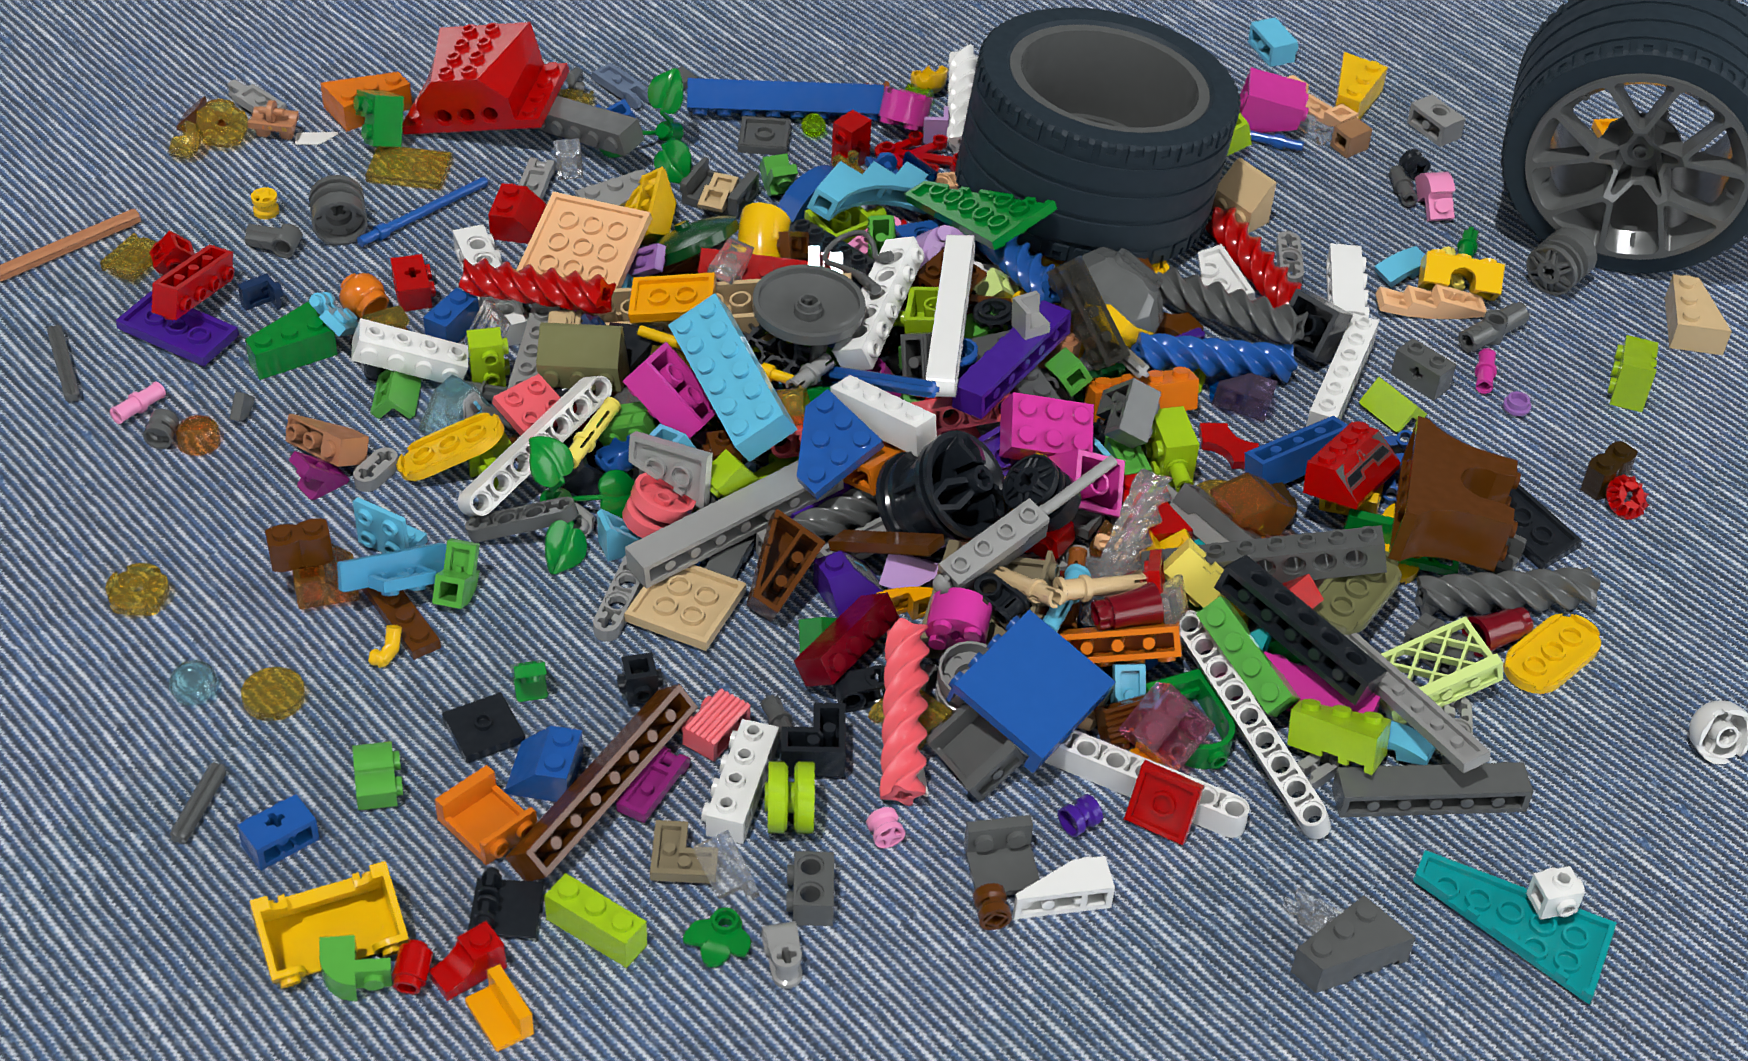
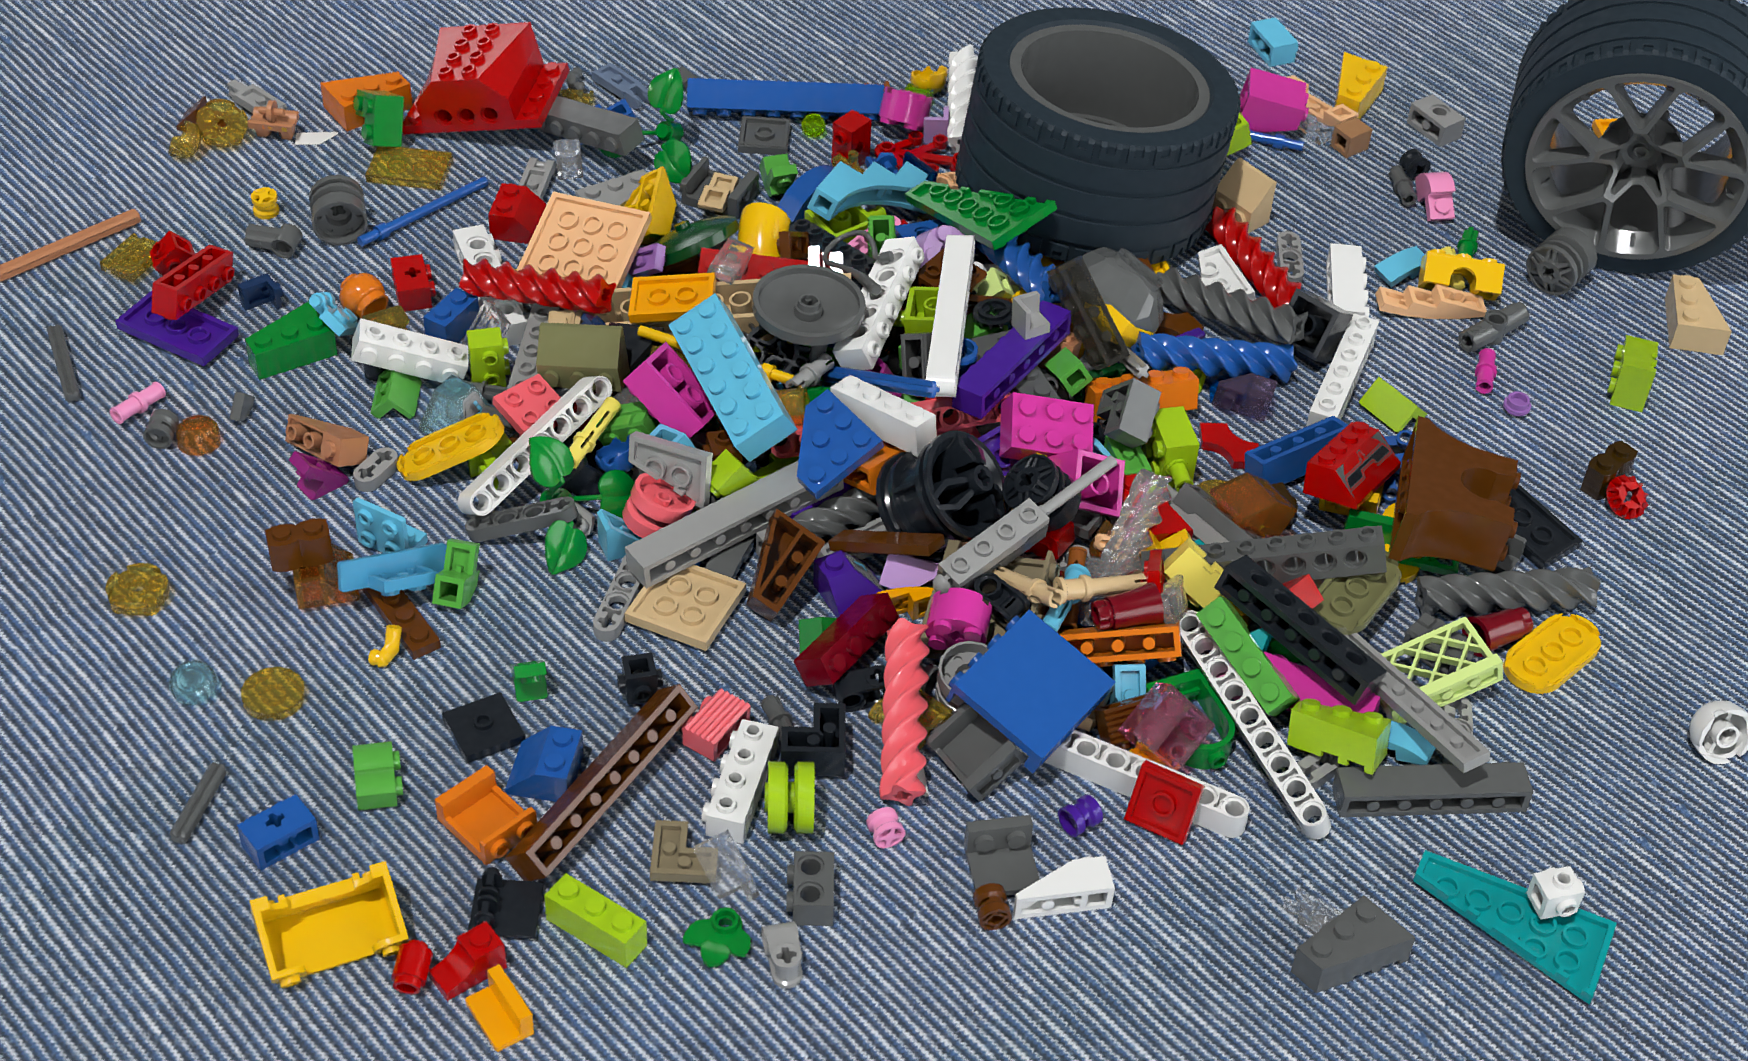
bright green brick [319,935,392,1001] -> none
magenta plate [616,747,690,823] -> none
dark grey brick [1391,338,1457,401] -> none

